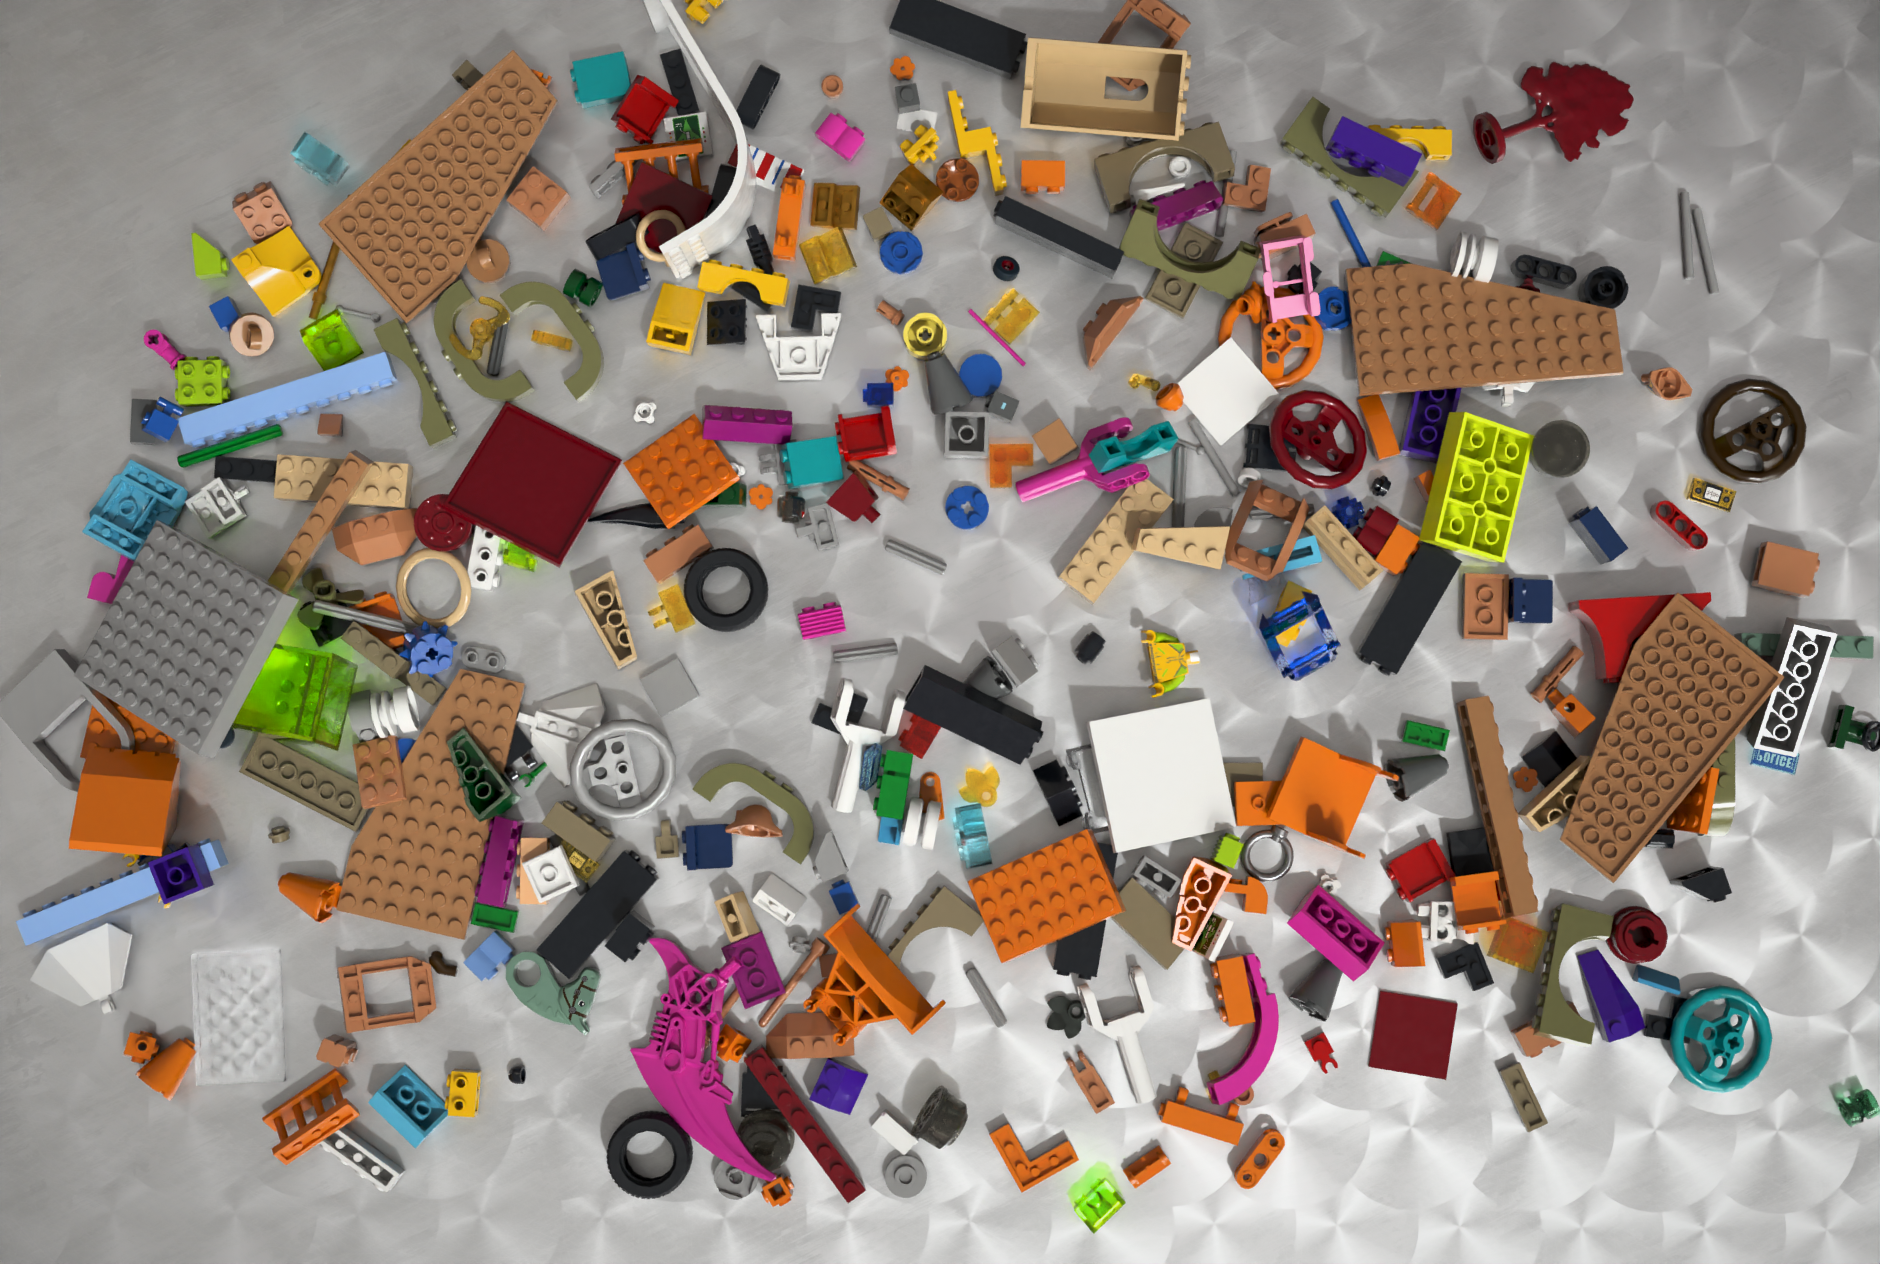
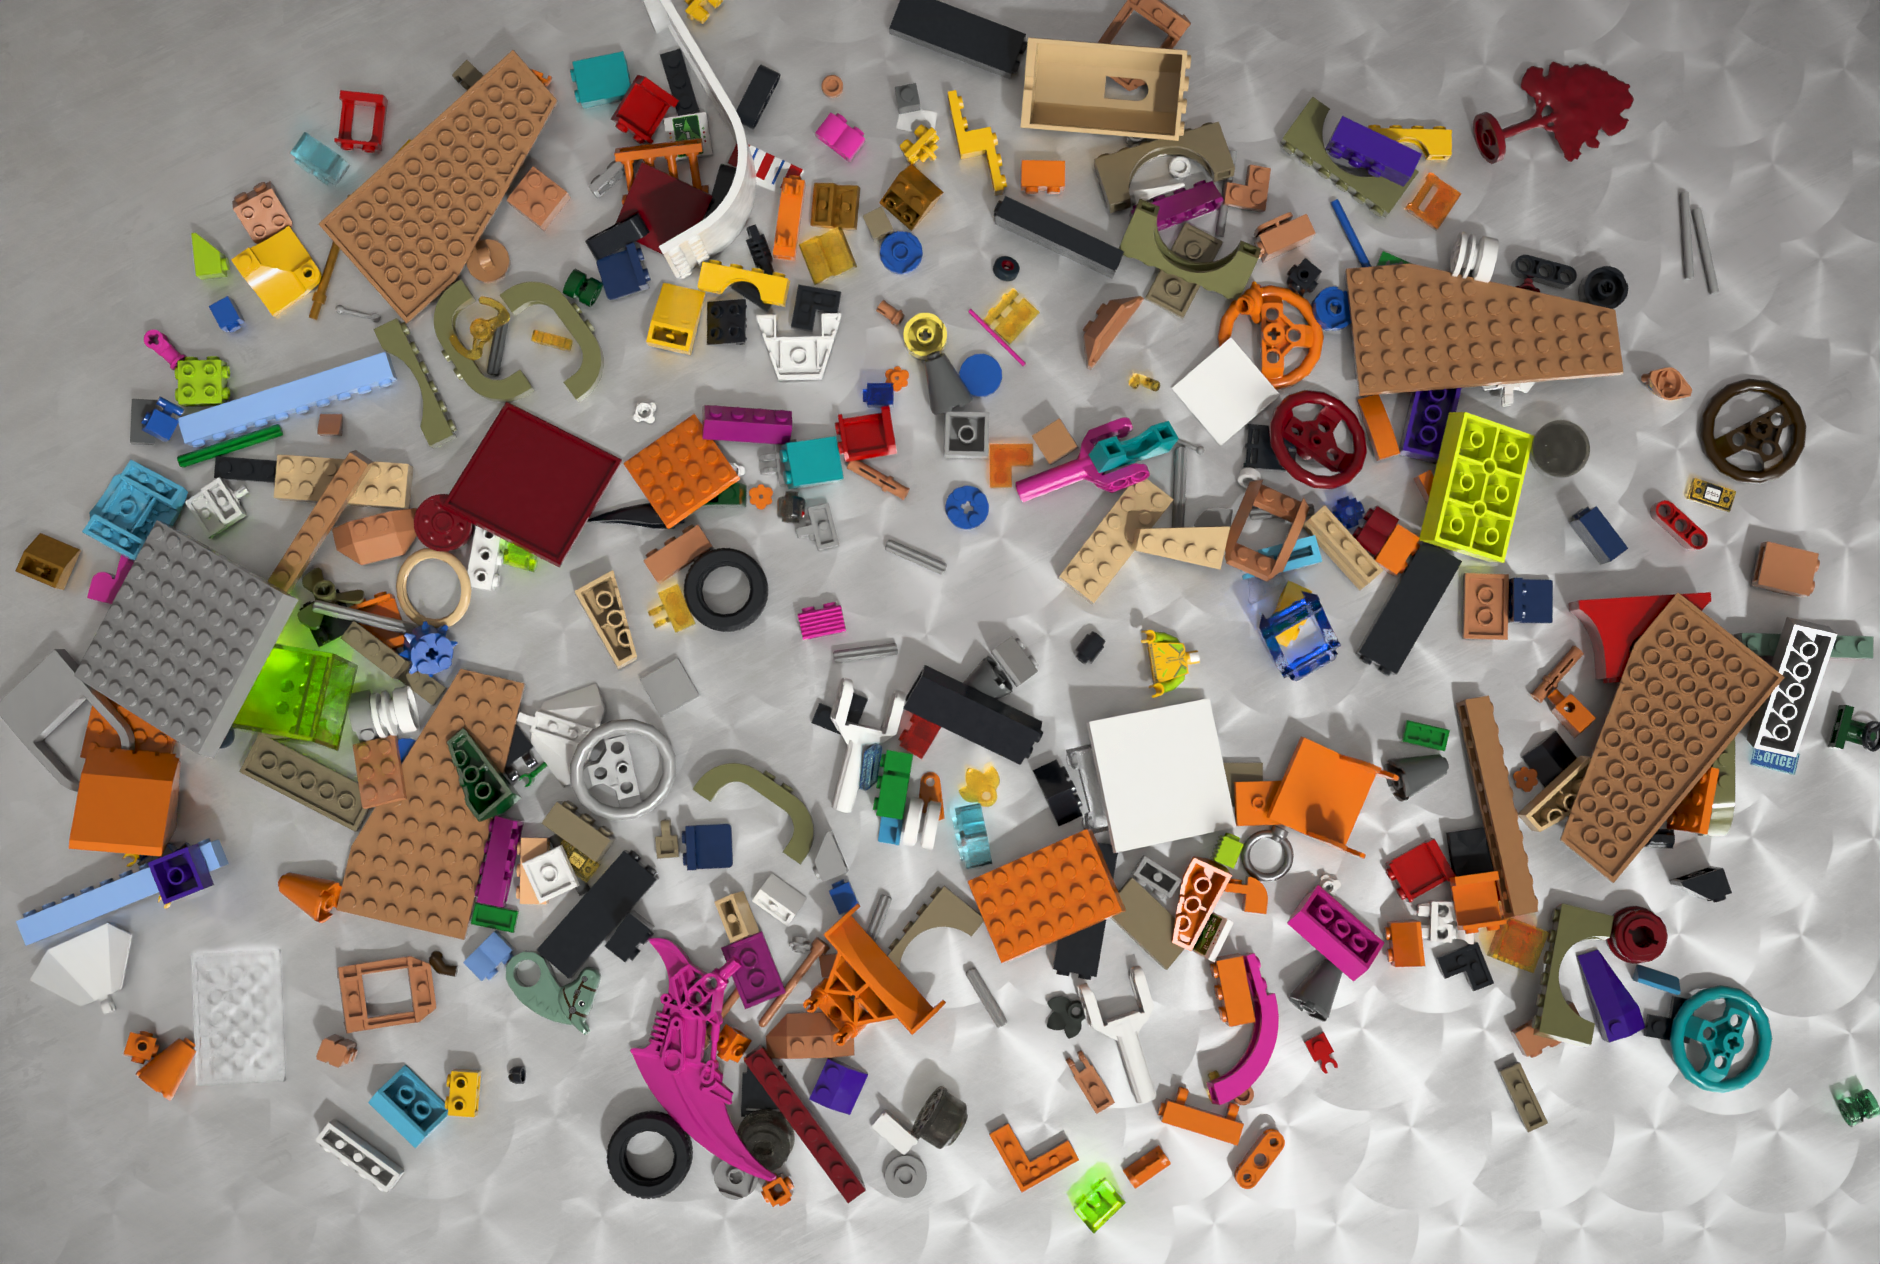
tile [229,312,274,357] -> none
orange fence [262,1068,360,1165] -> none
dark tan plate [268,826,290,843] -> none
clear neon green slope [299,309,364,371] -> none
light grey plate [461,647,506,673] -> none
tan piece [636,210,686,267] -> none
nougat hat [725,805,783,838] -> none
dark red torso [826,470,881,523] -> none
orange plant [890,56,915,80] -> none
dark orange dish [936,158,979,202] -> none
dark grey brick [984,391,1019,424] -> none
orange cone [1156,383,1184,411] -> none
light grey bar [1188,418,1240,497] -> none
bright pink piece [1259,235,1320,323] -> none
dark red piece [1368,991,1458,1080] -> none
black plate [1371,475,1391,497] -> none
none -> pearl gold slope [15,533,81,590]
none -> red panel [334,90,388,153]

